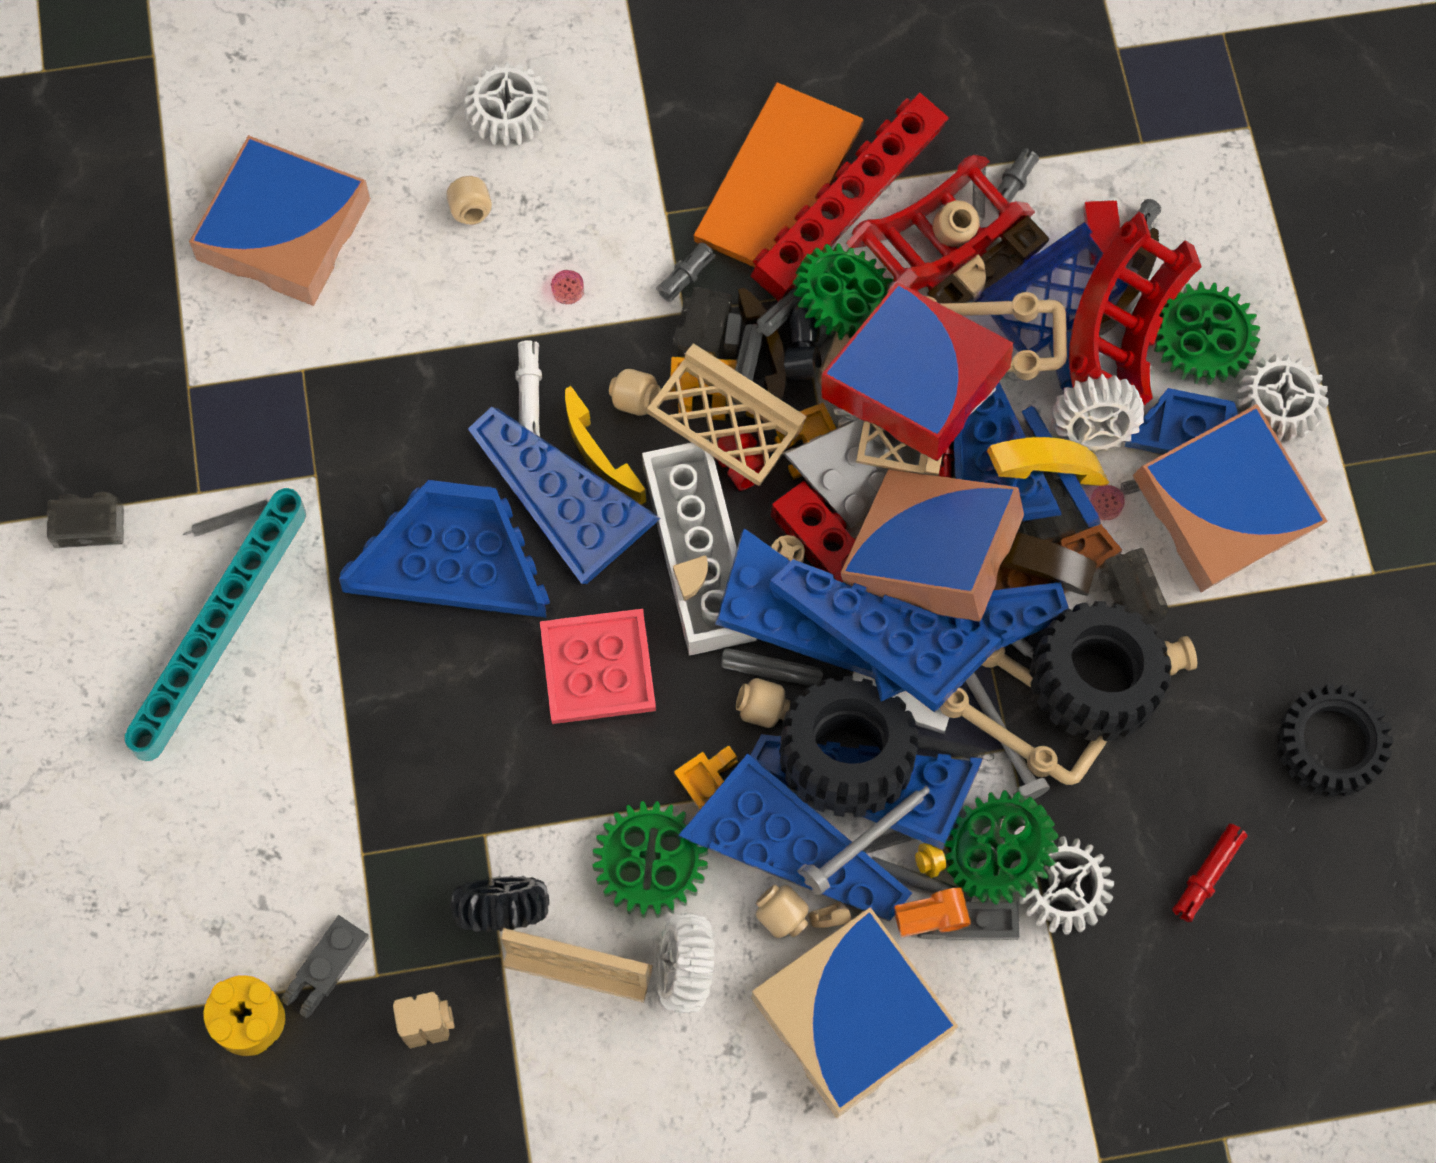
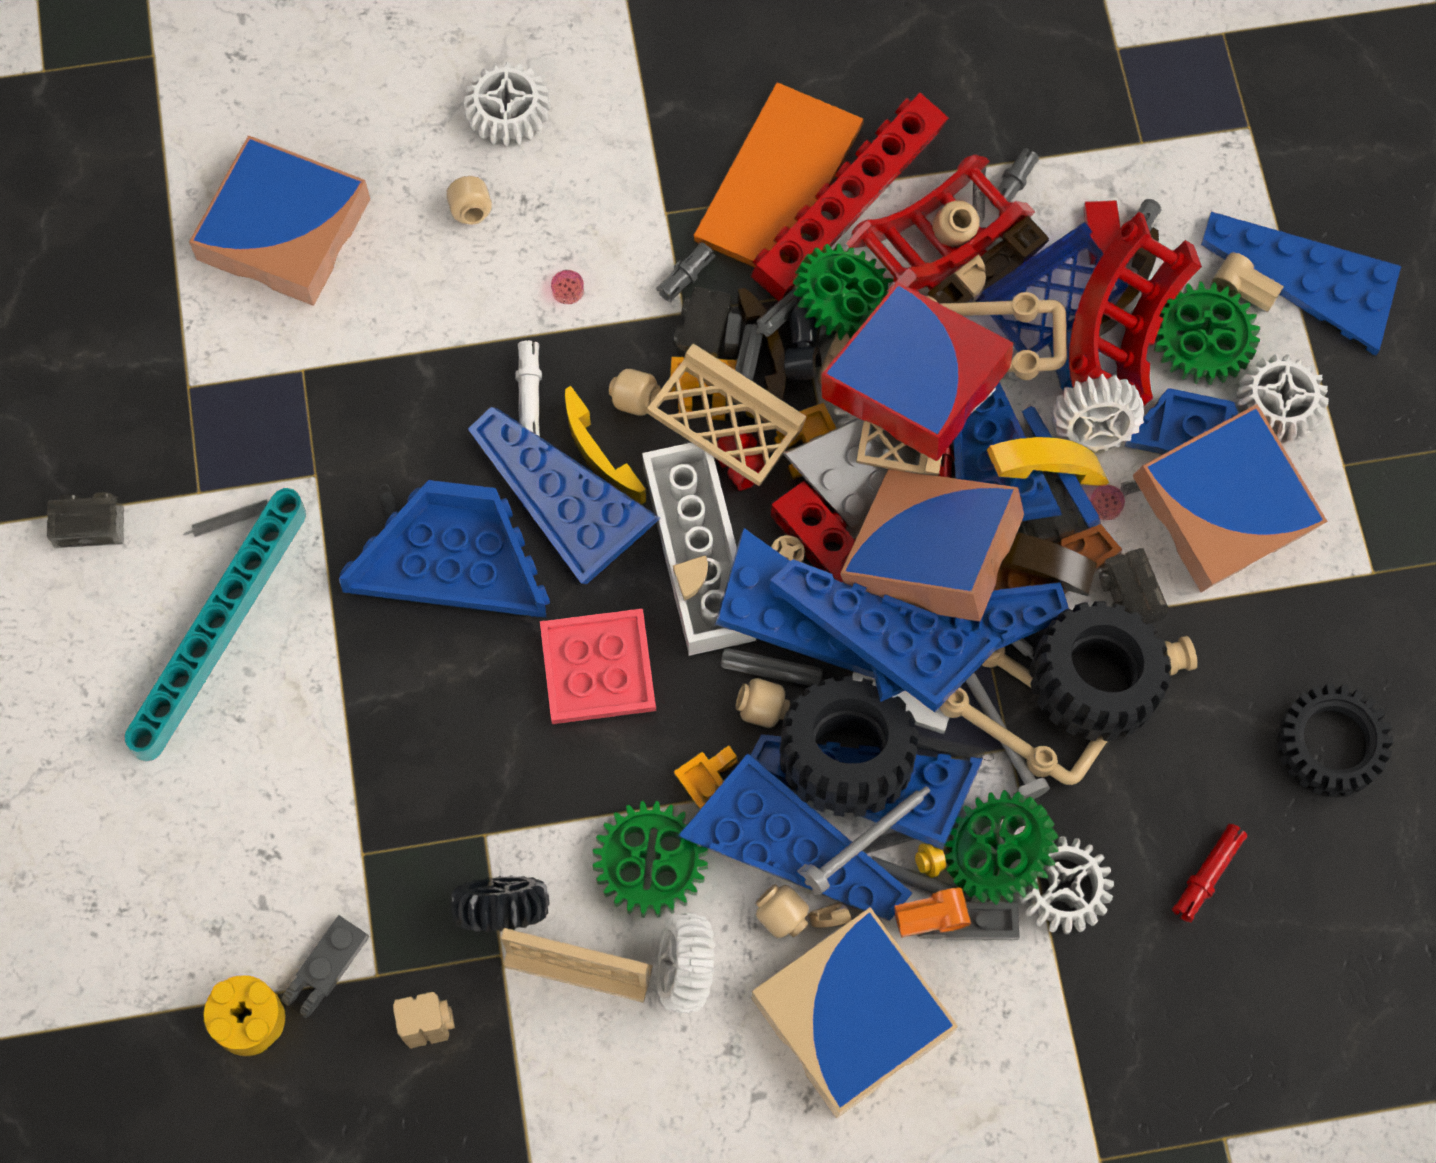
none -> blue wing [1201,211,1401,356]
none -> tan piece [1212,253,1284,312]

